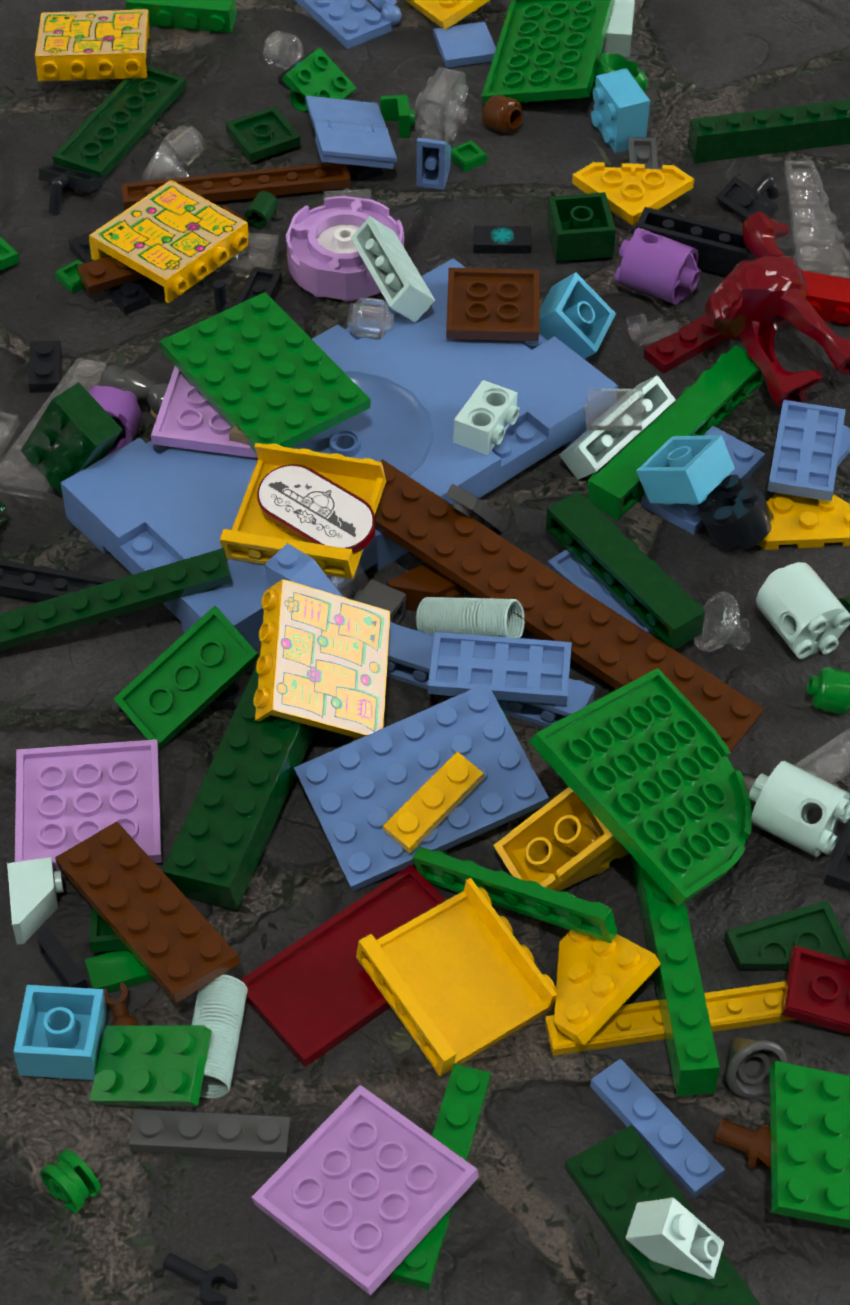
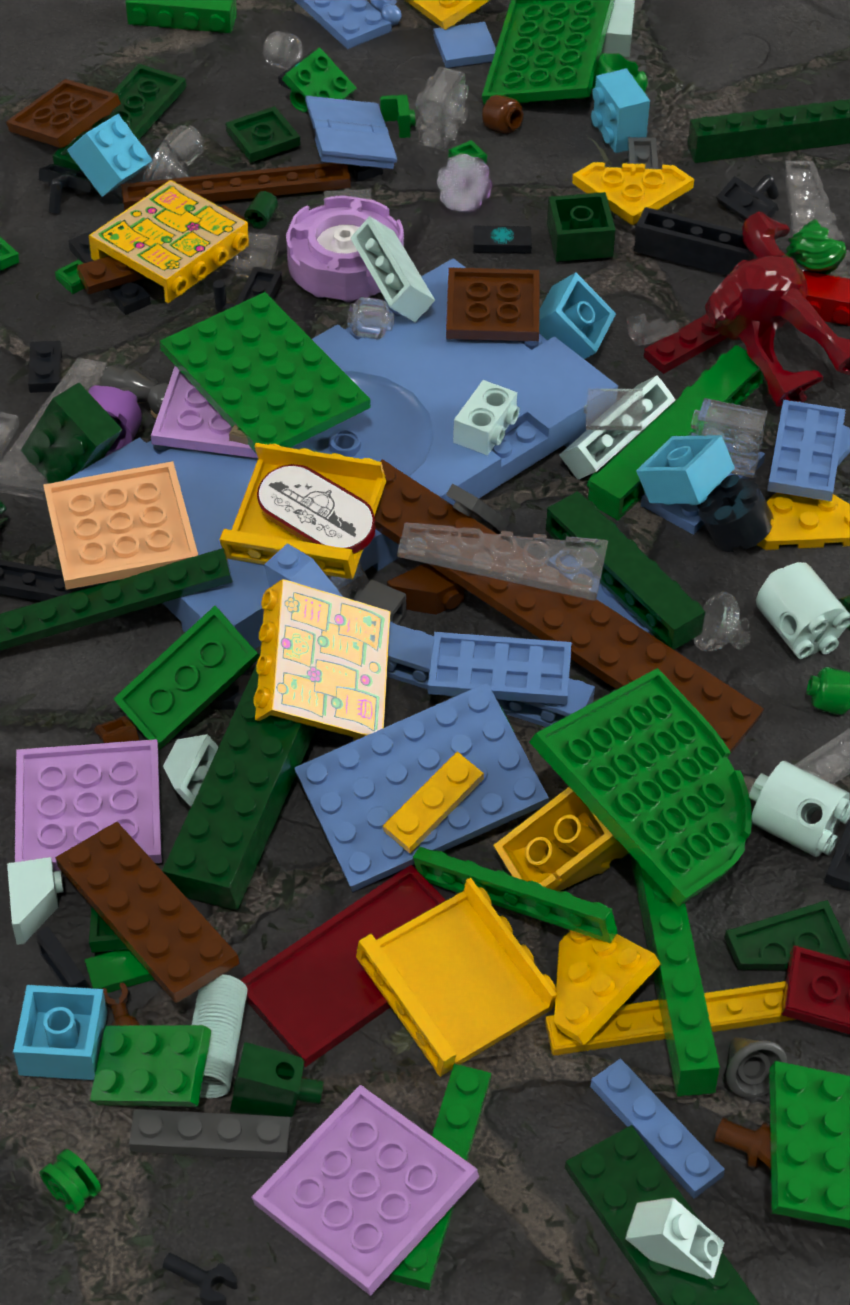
yellow panel [35,9,150,81] -> none
medium blue slope [416,138,451,190] -> none
light aqua piece [416,597,525,638] -> none
medium lavender cylinder [614,228,701,305] -> none
none -> reddish brown plate [6,79,121,148]
none -> light nougat plate [43,461,198,590]
none -> medium azure brick [67,114,153,197]
none -> reddish brown slope [94,716,140,743]
none -> light aqua slope [163,734,218,807]
none -> dark green torso [229,1042,324,1117]
none -> clear wing [397,522,608,601]
none -> clear purple plant [436,154,493,213]
none -> clear brick [691,398,767,478]
none -> green hair [785,219,846,275]

